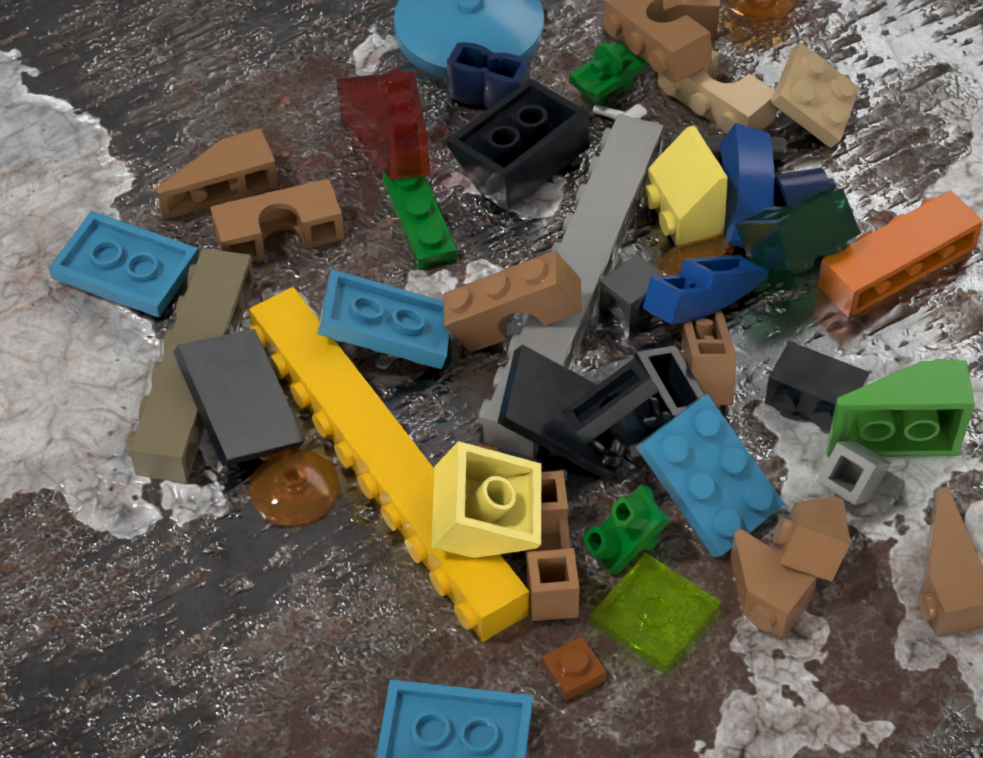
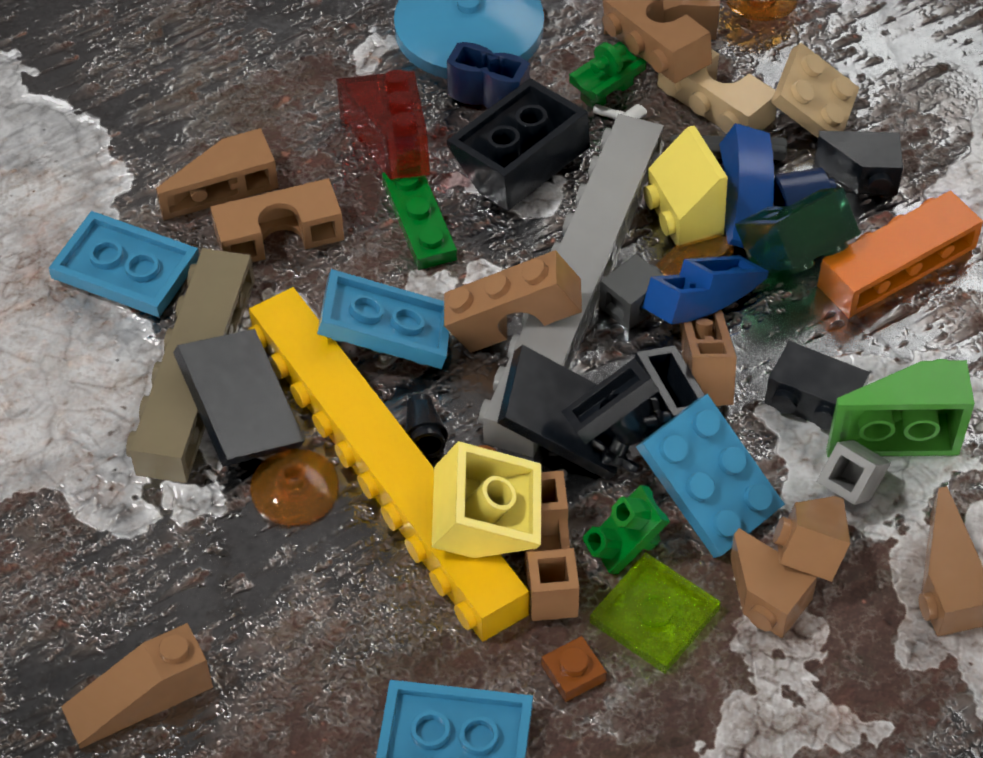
none -> medium nougat slope [61,623,213,749]
none -> black cone [405,394,448,458]
none -> black slope [815,131,903,195]

